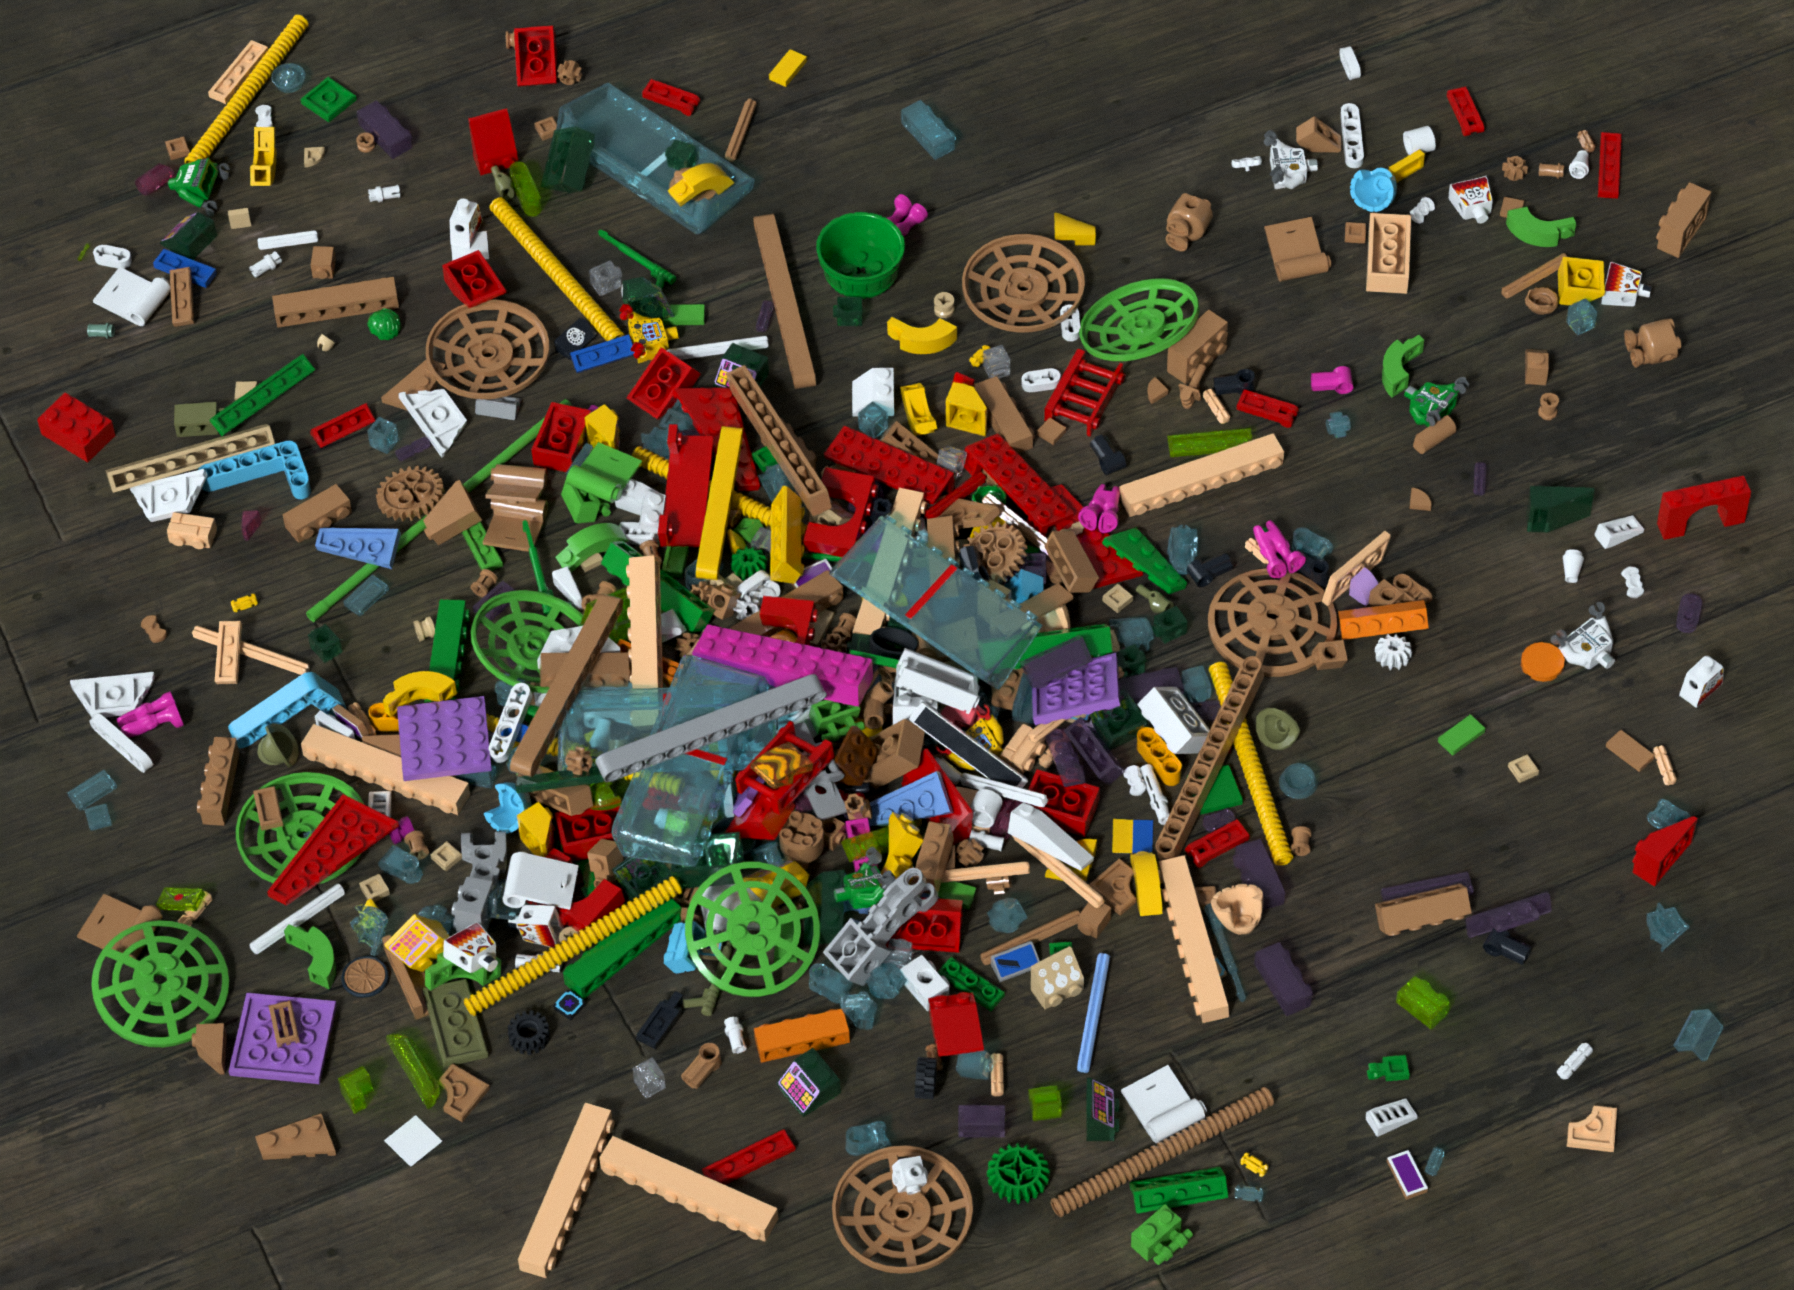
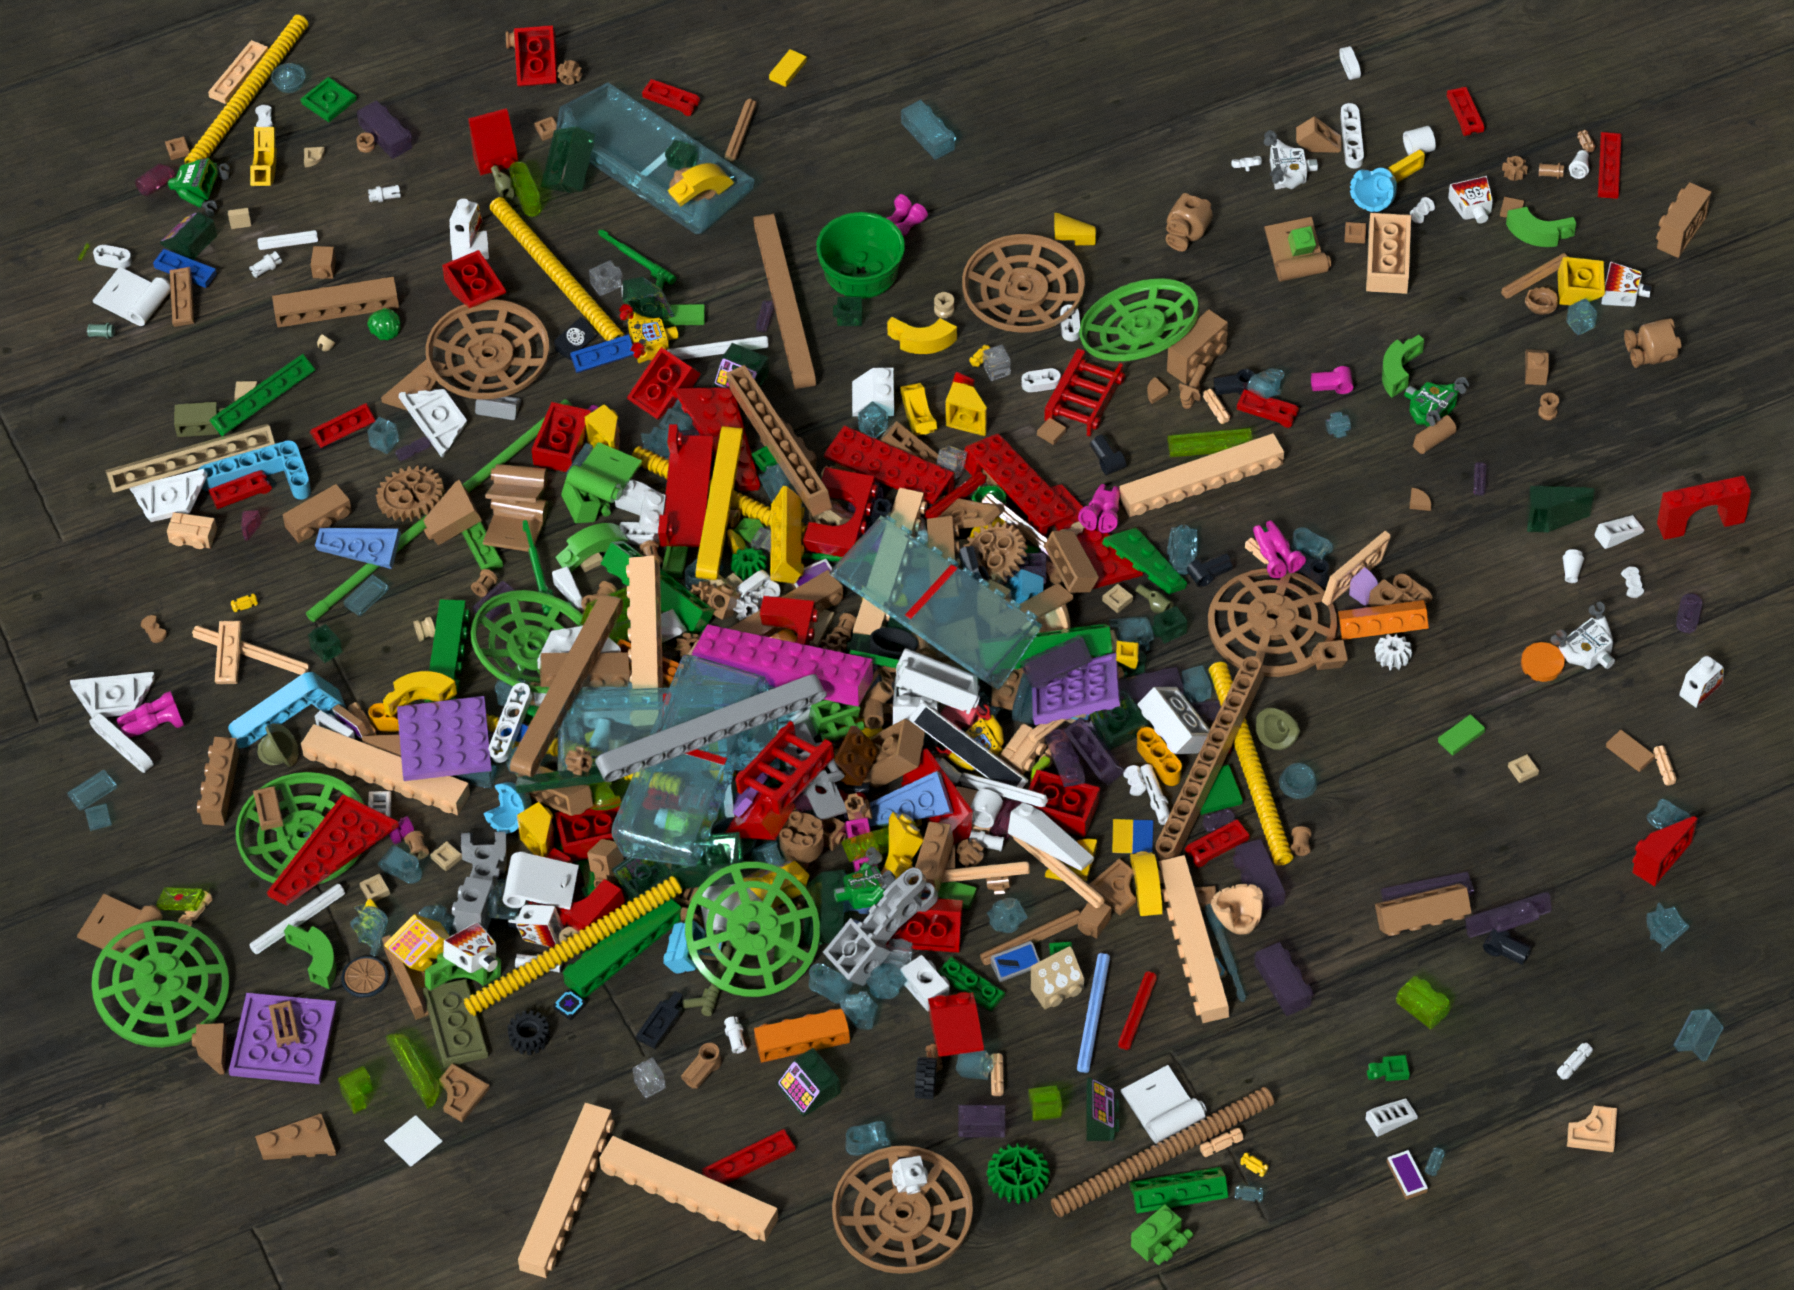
red brick [37,393,115,463] -> none
slope [750,742,813,789] -> none
medium nougat brick [974,376,1035,453] -> none
none -> red plate [209,470,272,509]
none -> lime tile [1030,756,1050,783]
none -> yellow slope [1116,641,1138,669]
none -> red axle [1118,971,1157,1050]
none -> light nougat axle [1200,1128,1243,1157]
none -> clear light blue piece [1247,368,1285,399]
none -> bright green brick [1288,226,1316,257]

